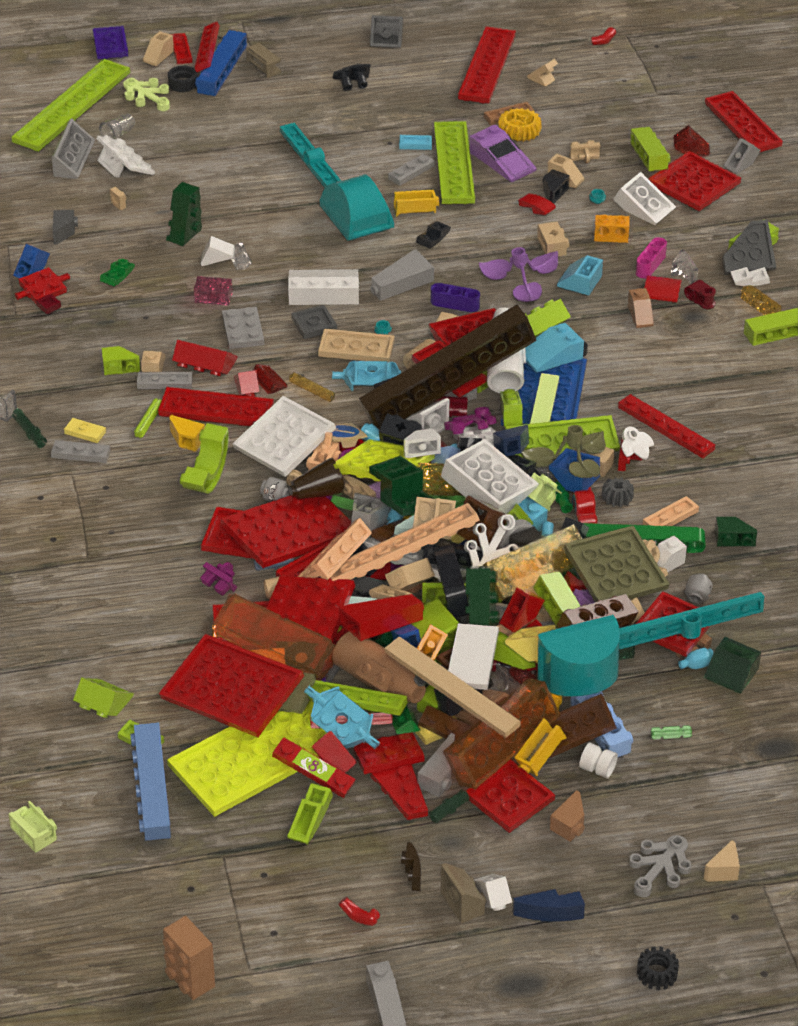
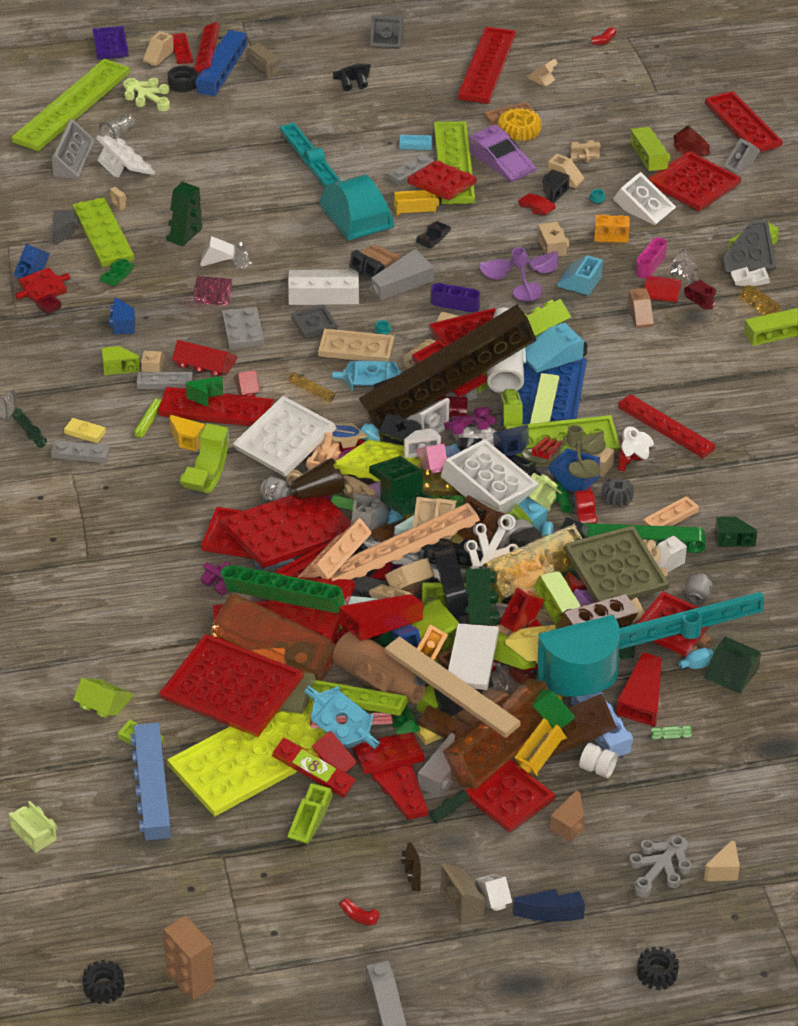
clear red slope [253,364,288,394] -> none
dark grey piece [321,664,340,683] -> none
none -> lime plate [72,197,134,268]
none -> black tyre [82,960,124,1004]
none -> blue slope [109,298,135,334]
none -> green slope [185,376,224,406]
none -> green beam [221,565,346,613]
none -> hips [349,244,400,278]
none -> red plate [407,160,477,200]
none -> bright pink slope [416,444,447,473]
none -> green slope [531,689,575,729]
none -> red tile [532,437,562,459]
none -> red slope [616,652,662,727]

